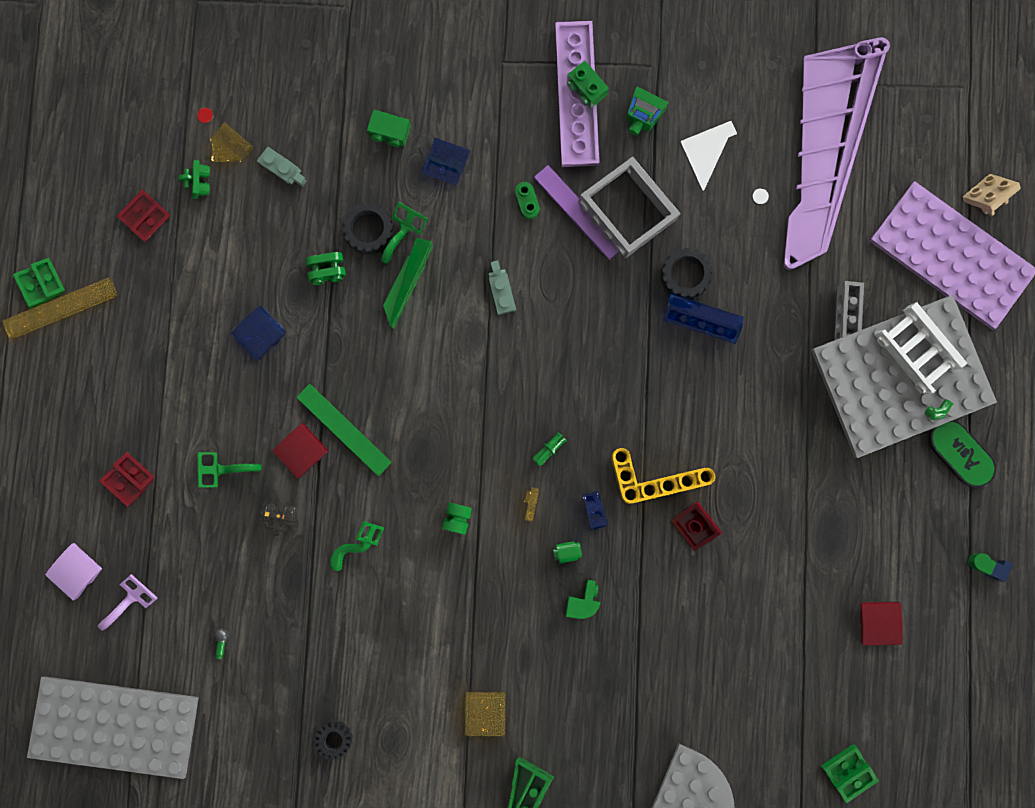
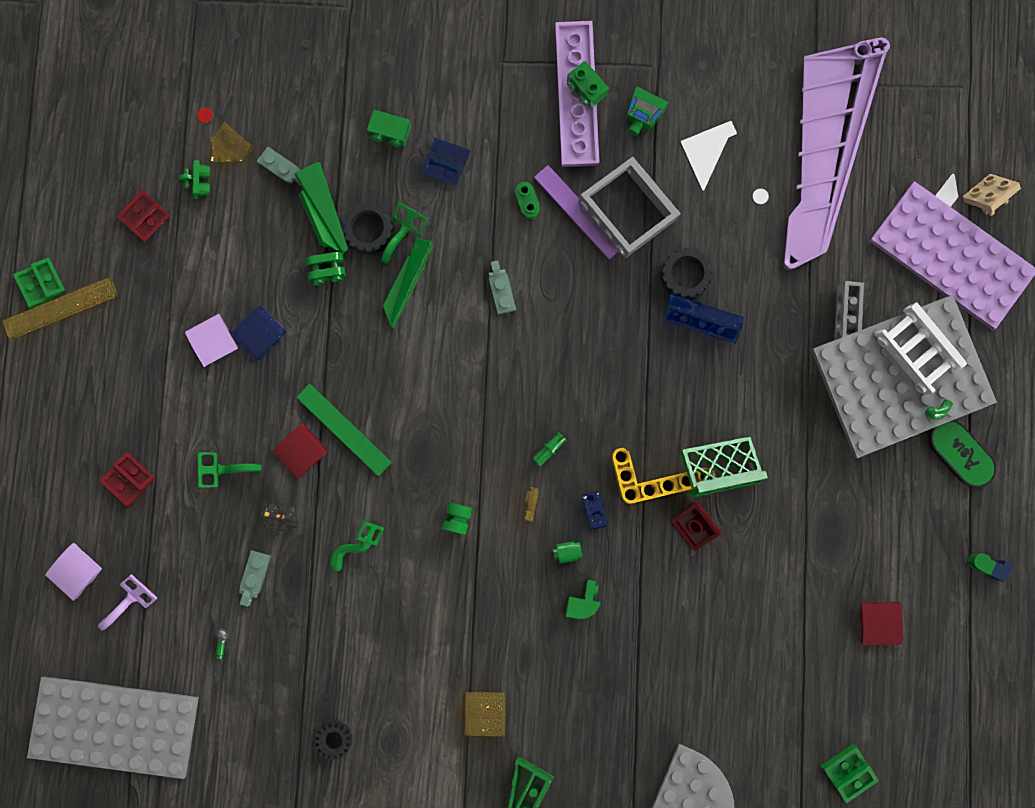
none -> lavender slope [185,314,238,367]
none -> sand green hinge [239,550,271,606]
none -> green wedge [294,162,348,254]
none -> fence [680,437,768,498]
none -> white sticker [936,174,958,207]

